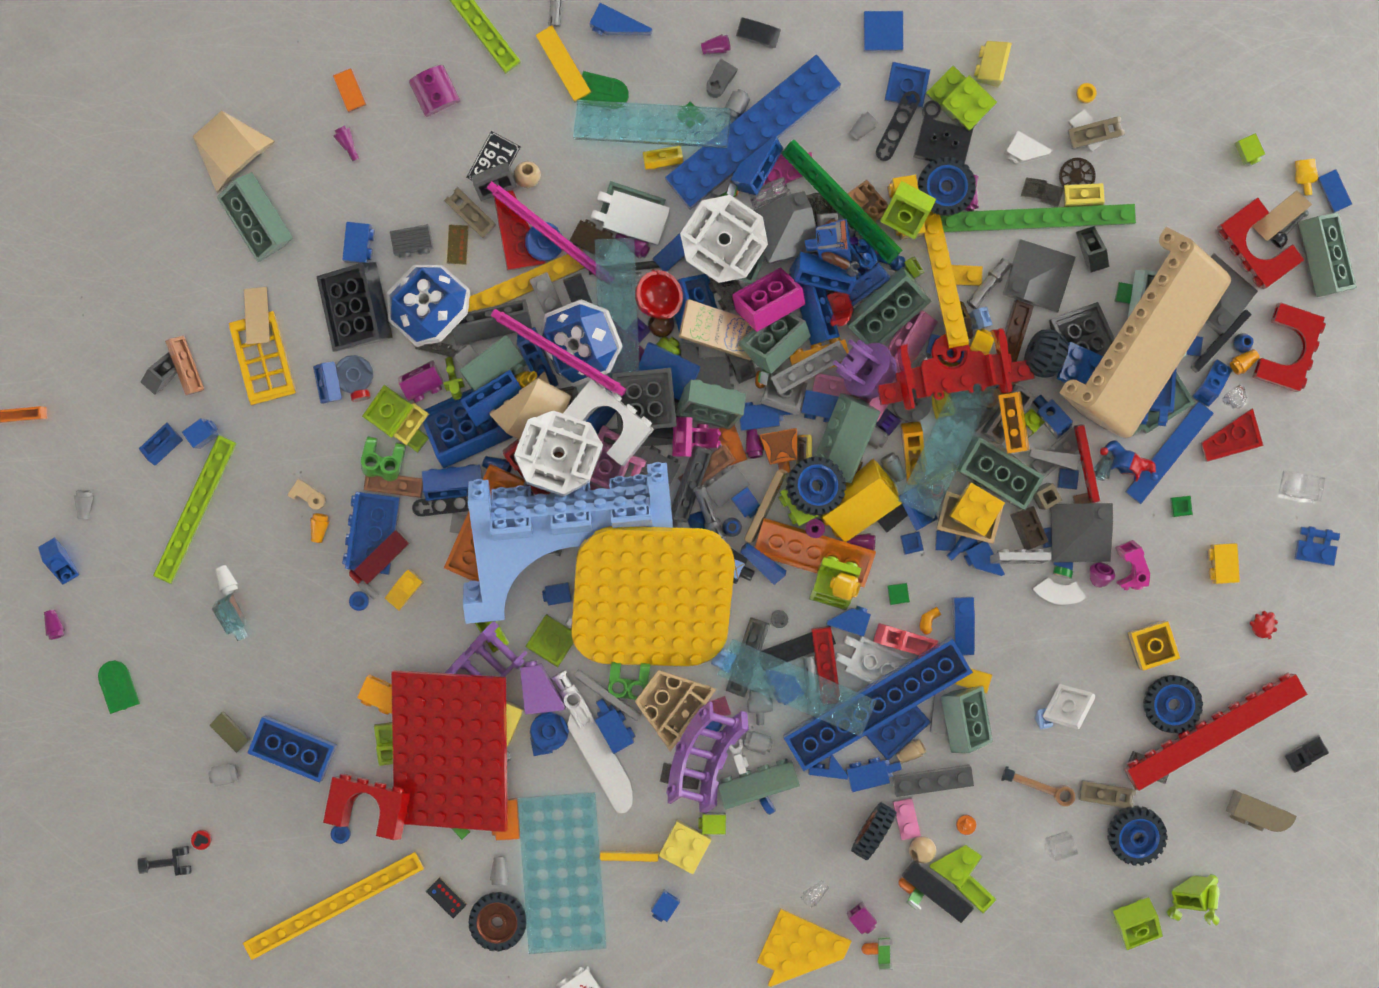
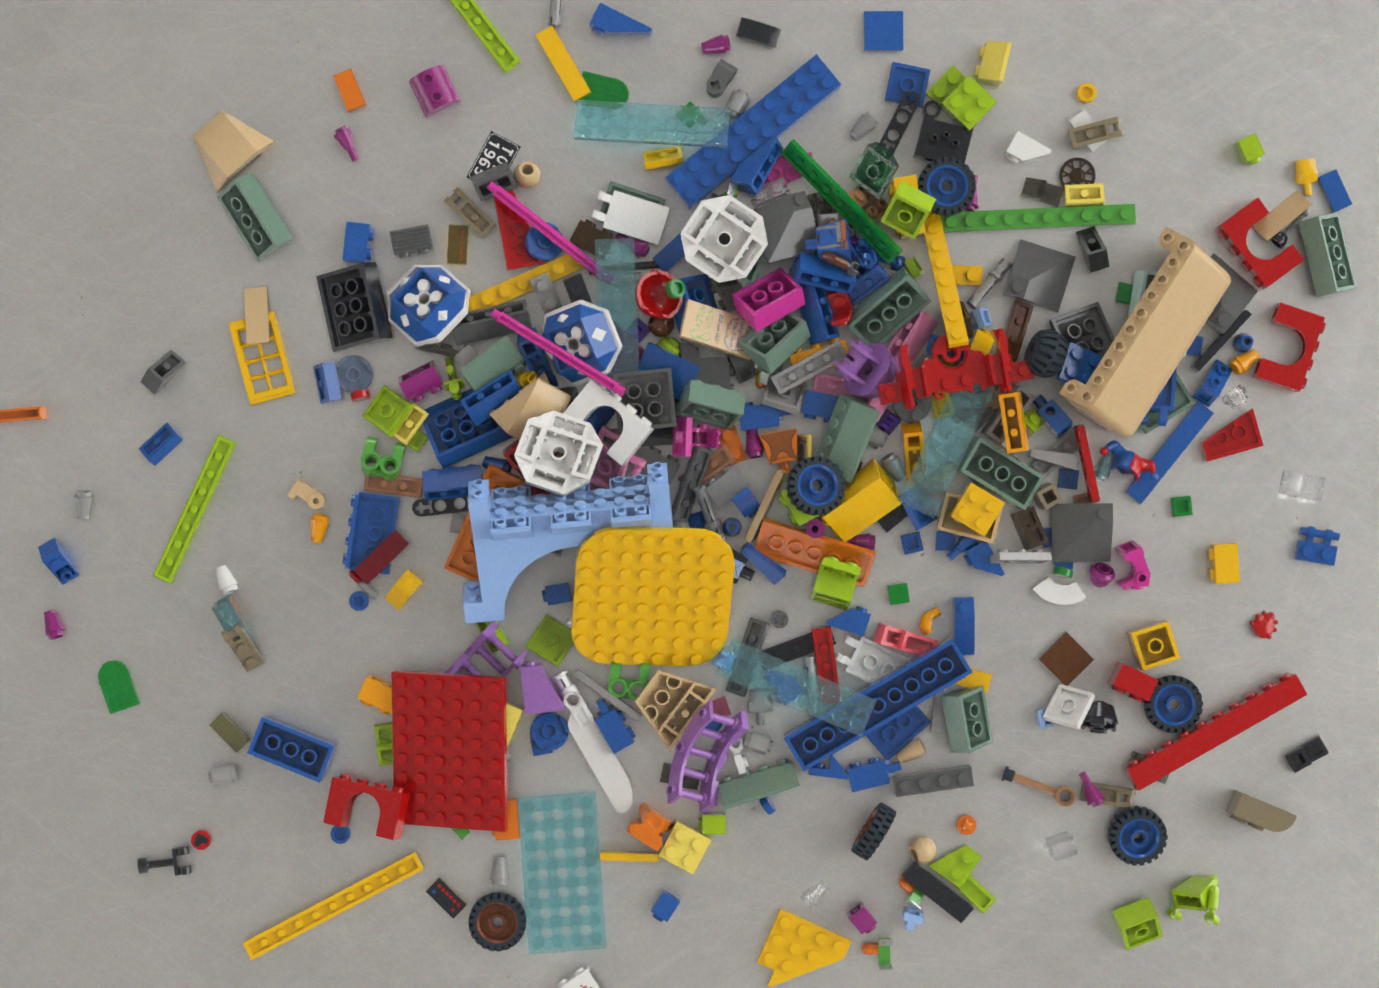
nougat tile [165,335,204,395] -> none
blue brick [182,418,218,449] -> none
yellow head [830,572,861,601] -> none
bright pink plate [893,797,921,840] -> none
none -> dark tan plate [221,623,264,672]
none -> orange piece [626,802,674,851]
none -> green tile [665,278,686,299]
none -> clear green slope [849,142,899,199]
none -> light blue tile [902,906,924,932]
none -> reddish brown tile [1039,632,1094,686]
none -> magenta cone [1079,771,1105,808]
none -> black cone [1081,701,1118,734]
none -> red brick [1107,662,1159,703]

